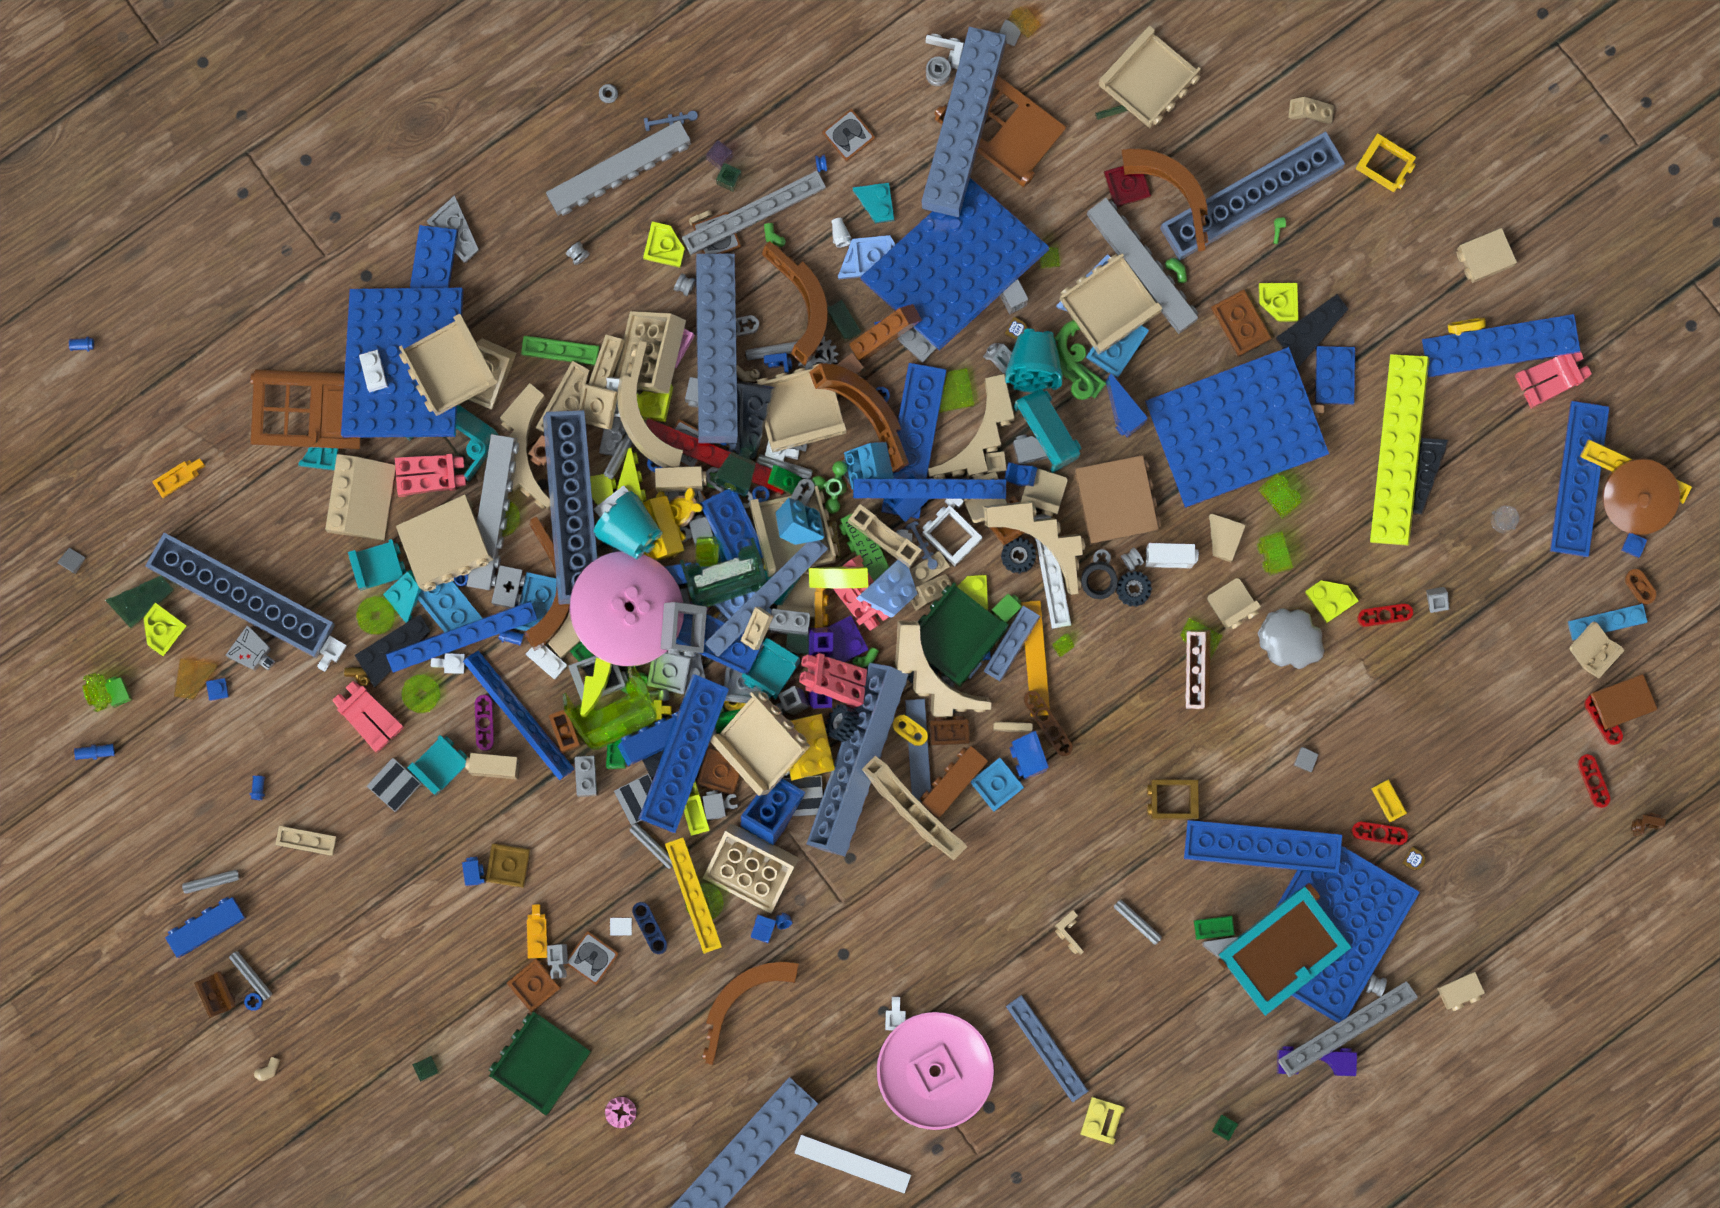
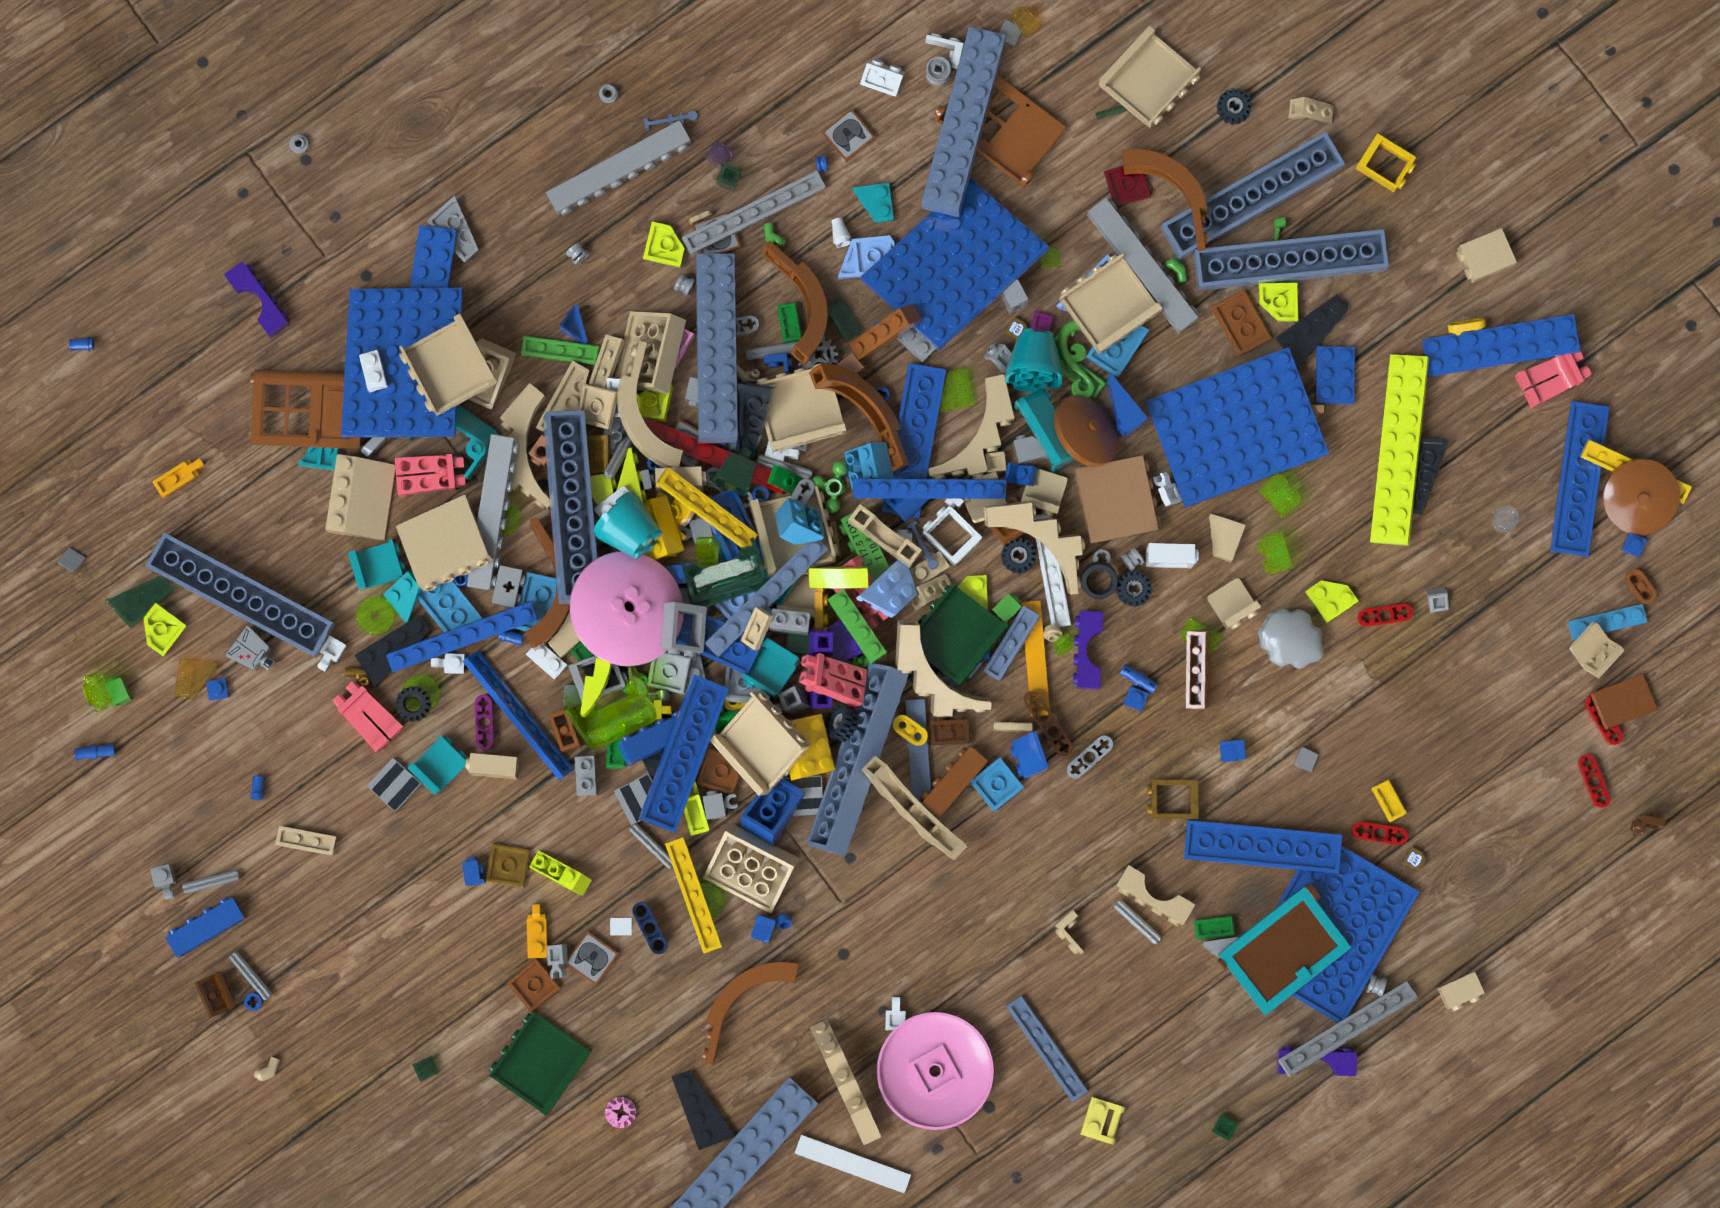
none -> light grey brick [150,864,177,900]
none -> dark purple arch [224,261,289,338]
none -> light grey plate [289,135,309,154]
none -> light grey beam [361,437,390,458]
none -> black tyre [395,686,431,722]
none -> neon yellow slope [529,850,592,897]
none -> blue slope [559,305,588,344]
none -> light grey slope [564,685,582,705]
none -> pearl gold tile [587,435,610,475]
none -> light grey plate [641,470,655,492]
none -> yellow plate [656,467,758,551]
none -> black wing [672,1070,735,1150]
none -> green plate [777,302,802,344]
none -> tan arch [810,1019,881,1145]
none -> bright green brick [827,589,887,665]
none -> white bracket [860,59,905,97]
none -> magenta tile [1031,312,1053,332]
none -> tan plate [1043,625,1062,642]
none -> dark orange dish [1054,395,1119,467]
none -> light grey beam [1066,736,1113,779]
none -> dark purple arch [1073,611,1103,690]
none -> tan arch [1116,865,1195,927]
none -> blue pin [1119,664,1158,694]
none -> blue plate [1123,686,1148,712]
none -> white plate [1153,472,1182,506]
none -> sand blue brick [1193,229,1389,291]
none -> black bush [1217,88,1252,125]
none -> blue panel [1219,740,1246,762]

